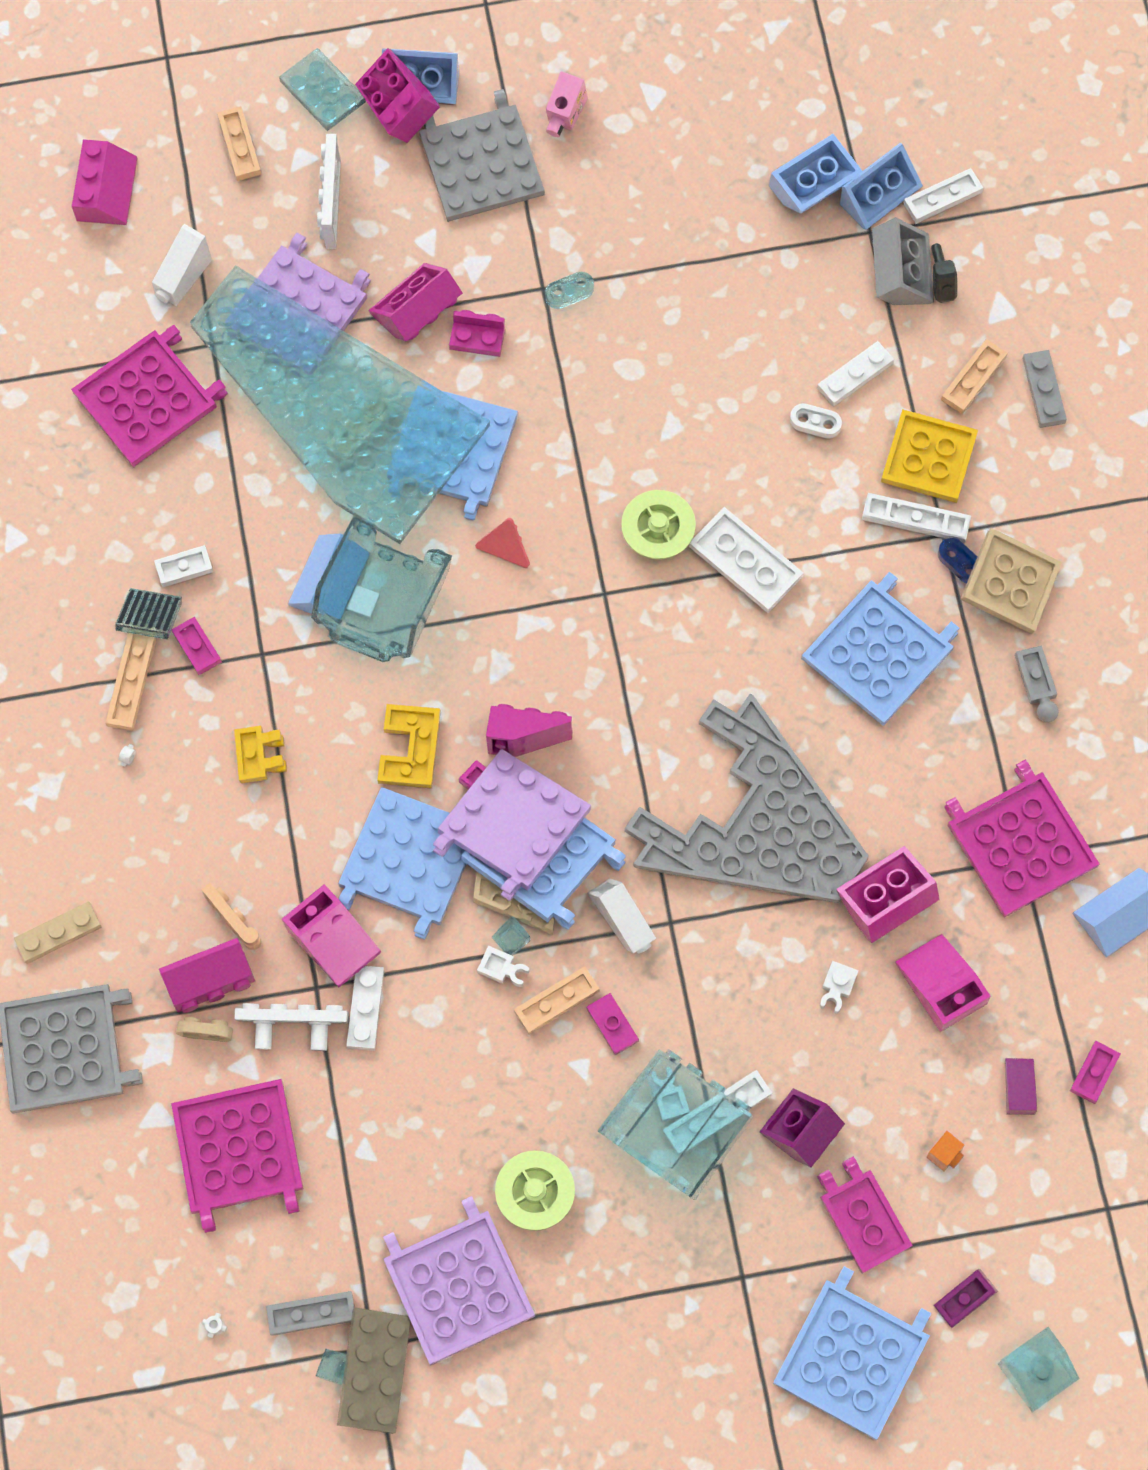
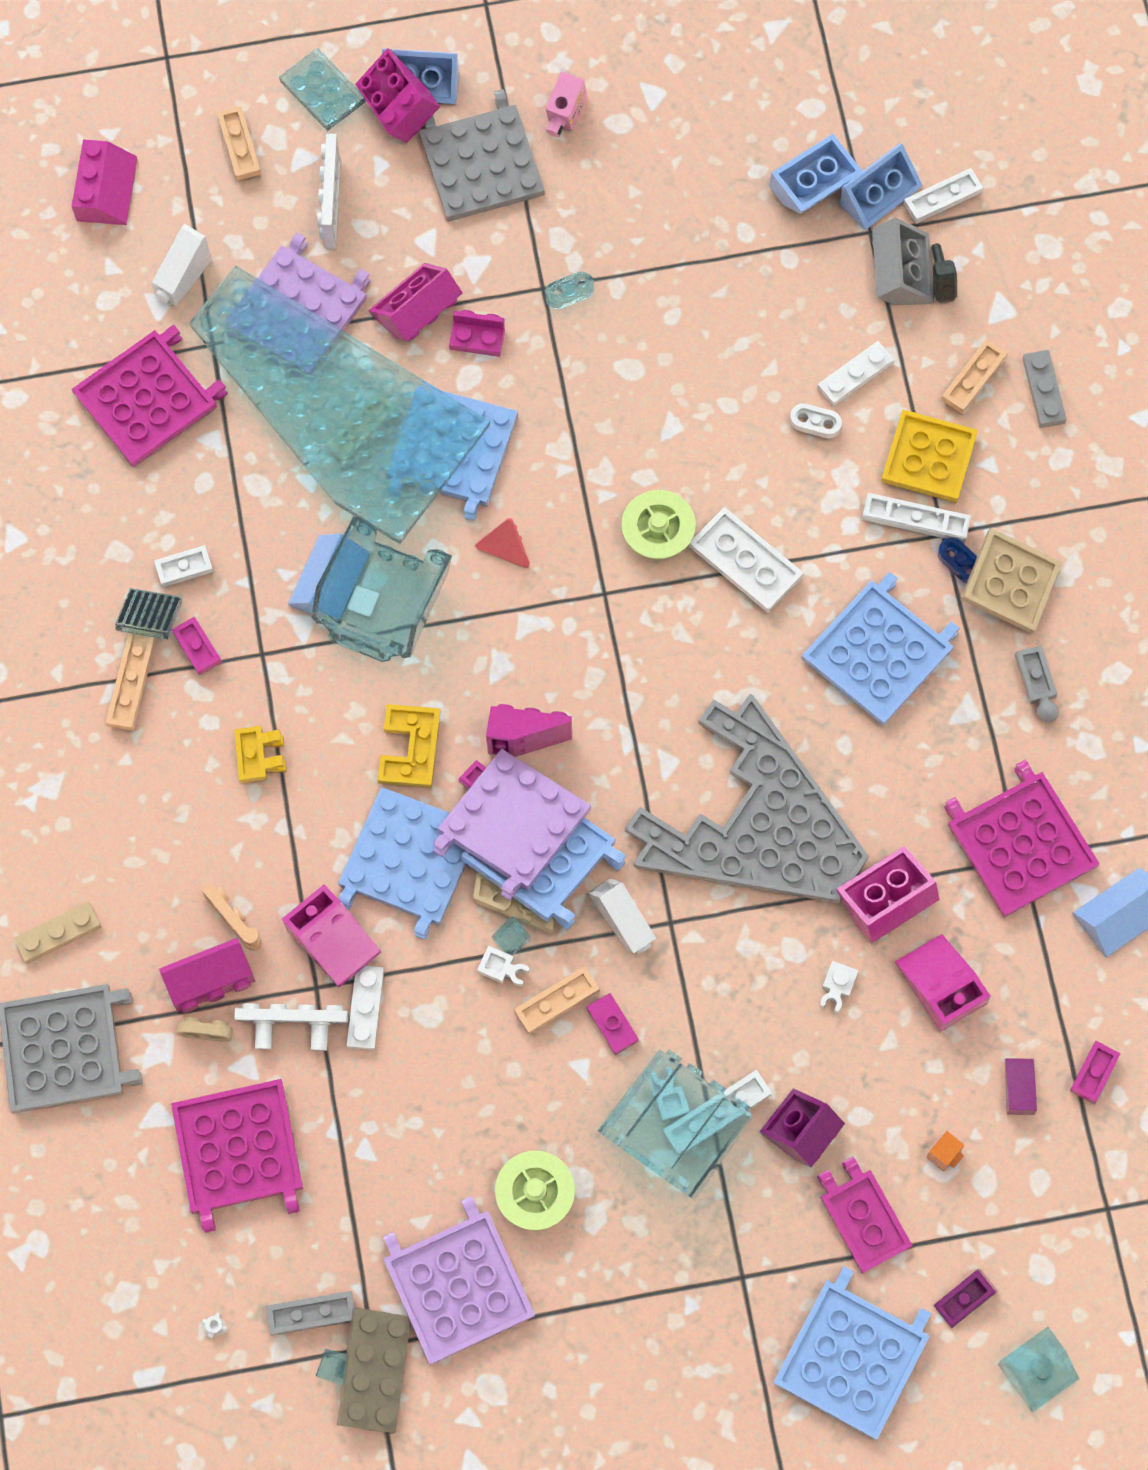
white piece [118,744,136,767] -> none

